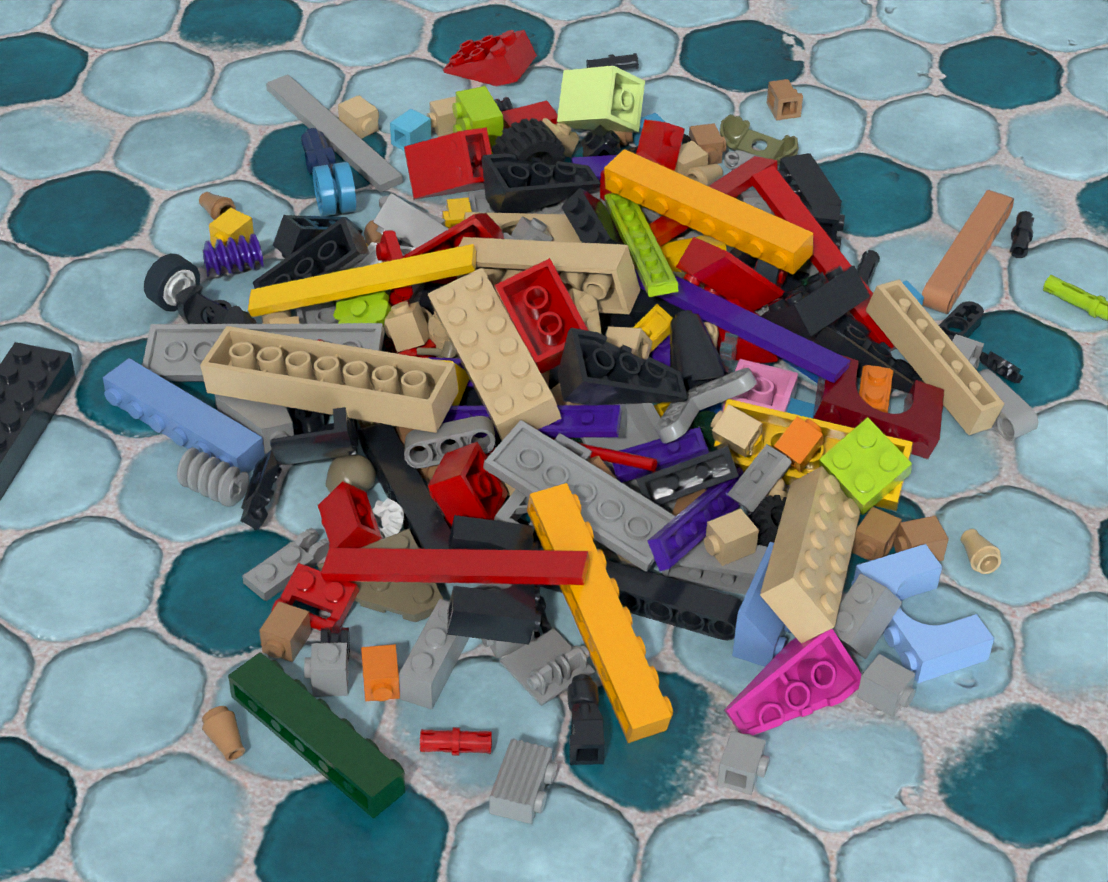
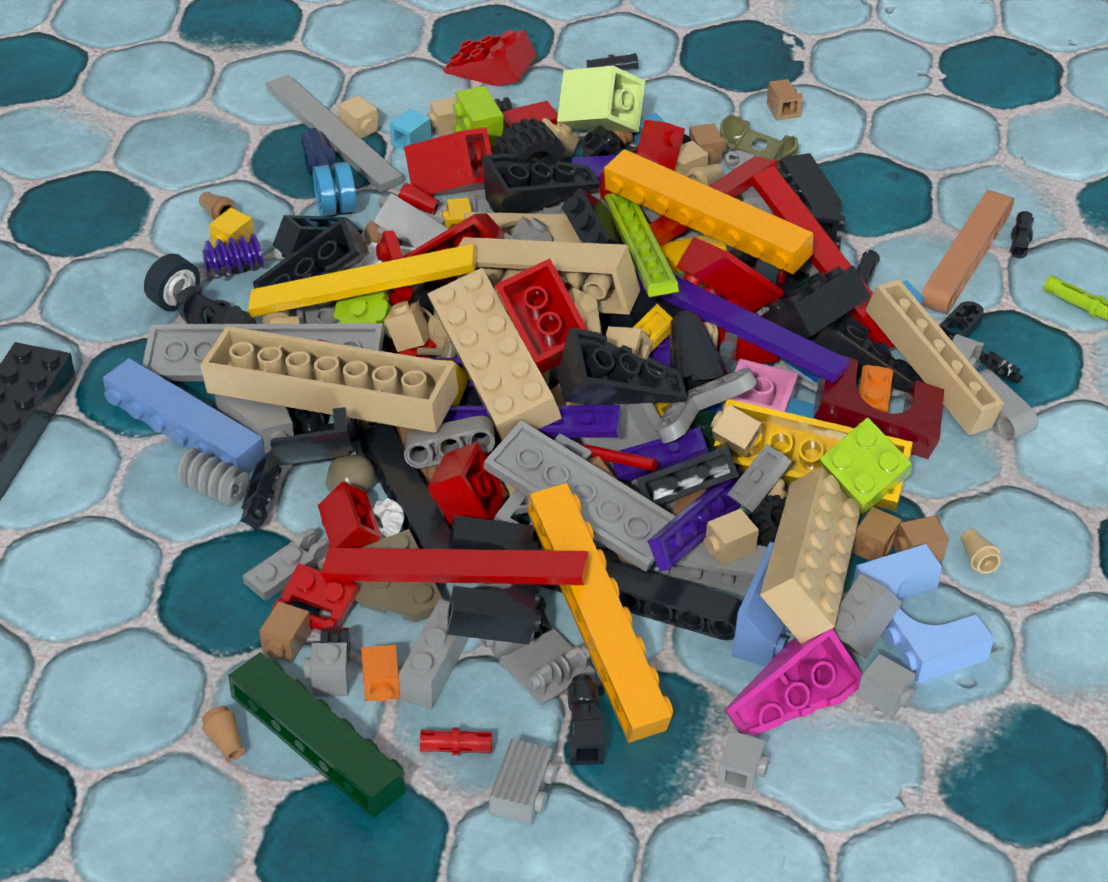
orange brick [774,416,824,472] -> none
none -> red cone [398,183,440,215]

